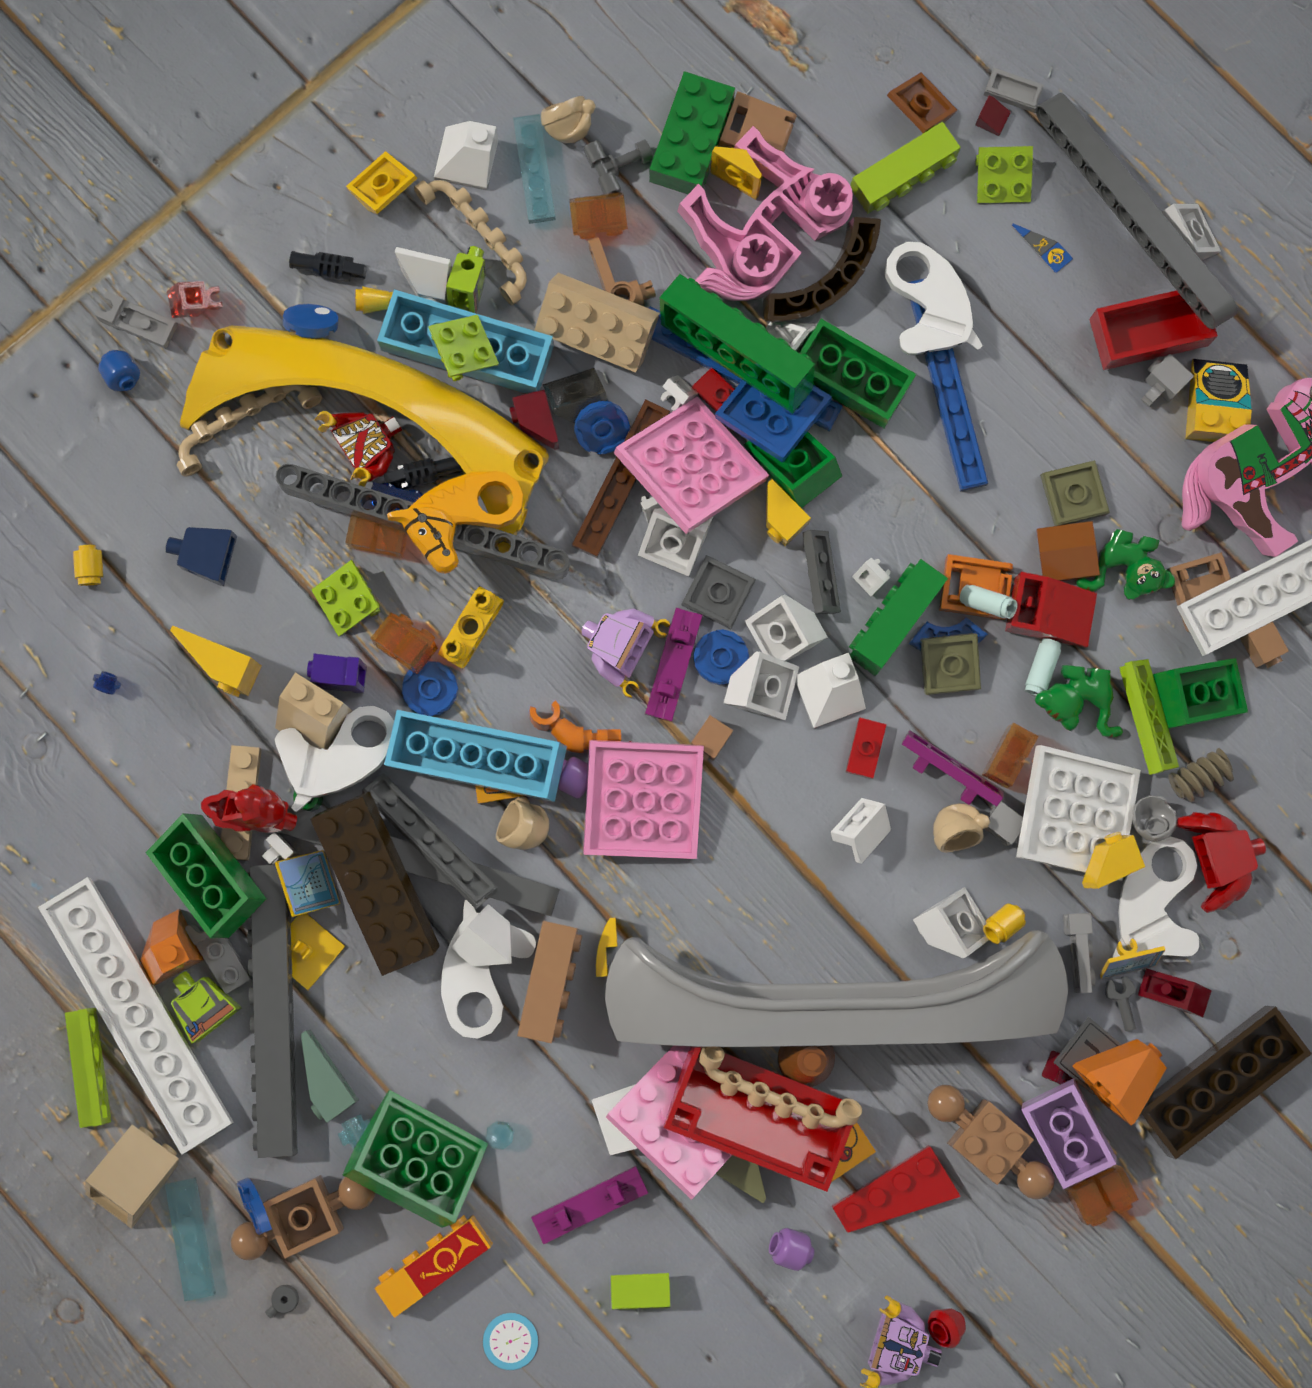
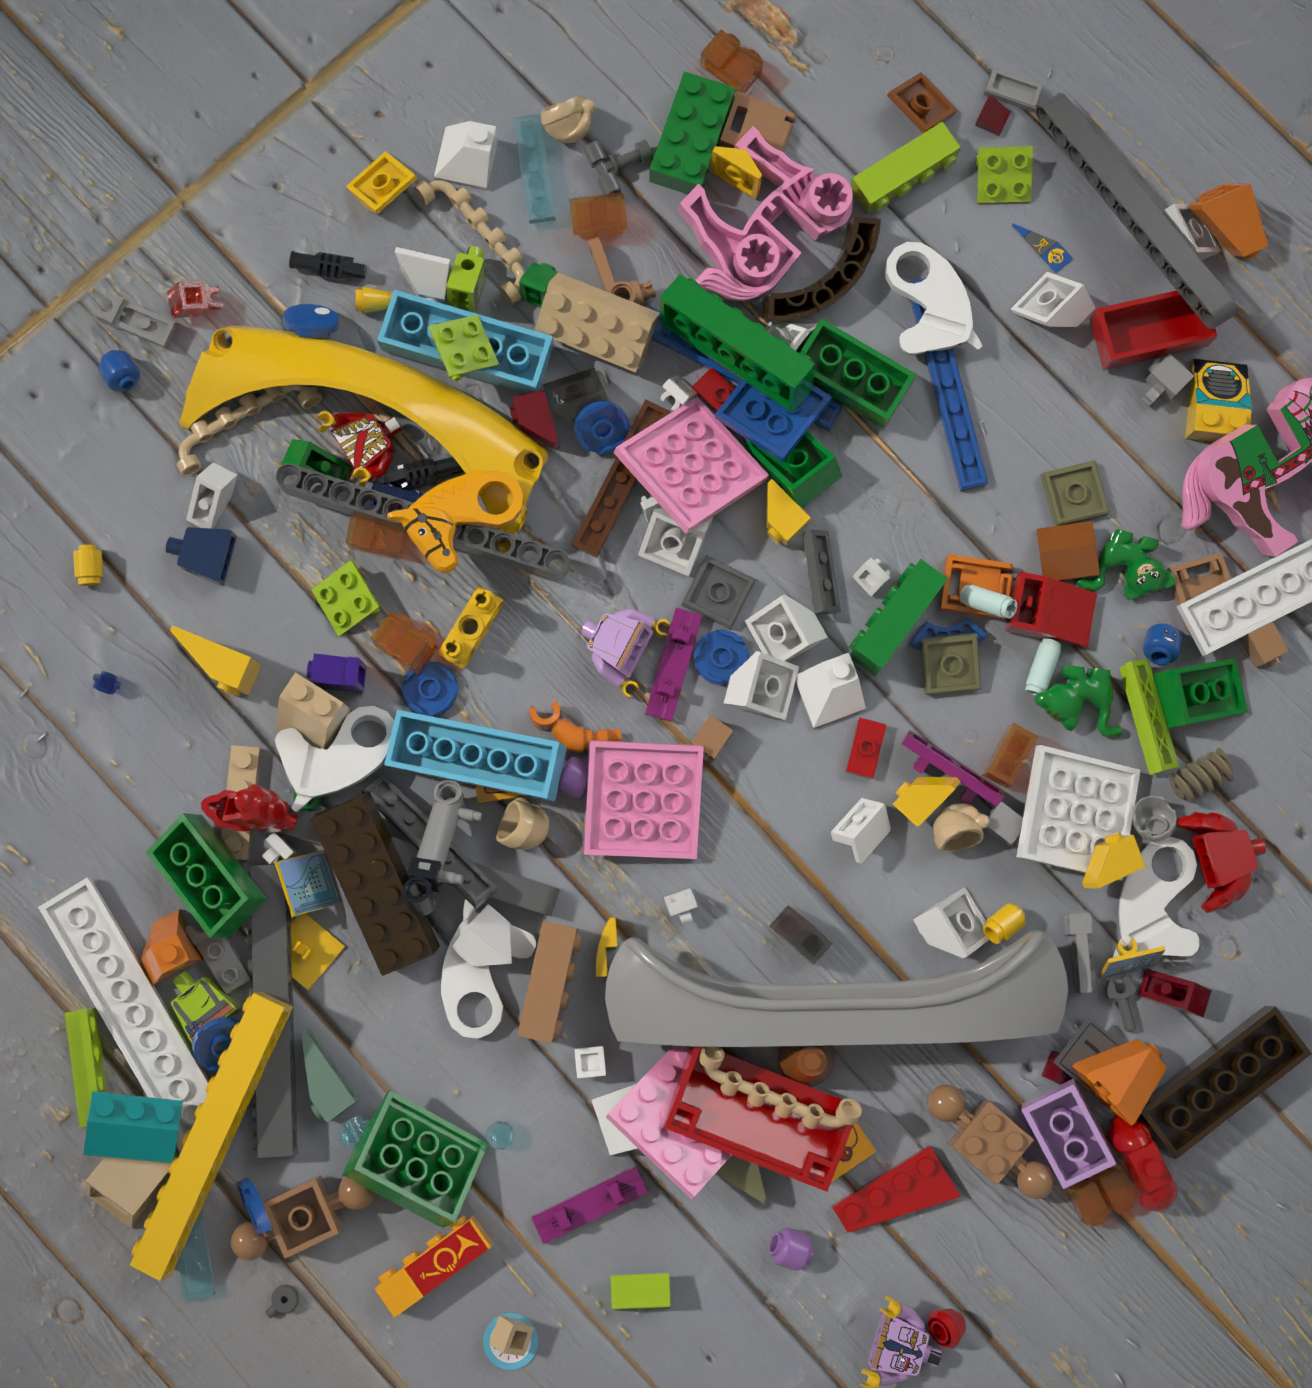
none -> teal slope [83,1091,183,1164]
none -> yellow brick [130,992,293,1281]
none -> white slope [186,462,237,529]
none -> blue tile [192,1017,240,1072]
none -> green slope [281,439,352,481]
none -> light grey piece [402,780,483,916]
none -> tan plate [489,1316,534,1356]
none -> green slope [519,262,558,308]
none -> white tile [574,1046,606,1078]
none -> white tile [664,888,698,925]
none -> clear orange piece [700,29,763,94]
none -> clear smoke slope [769,905,833,965]
none -> yellow slope [893,777,961,827]
none -> white slope [1011,272,1095,327]
none -> red torso [1106,1115,1178,1212]
none -> blue head [1143,624,1182,665]
none -> orange slope [1189,183,1268,259]

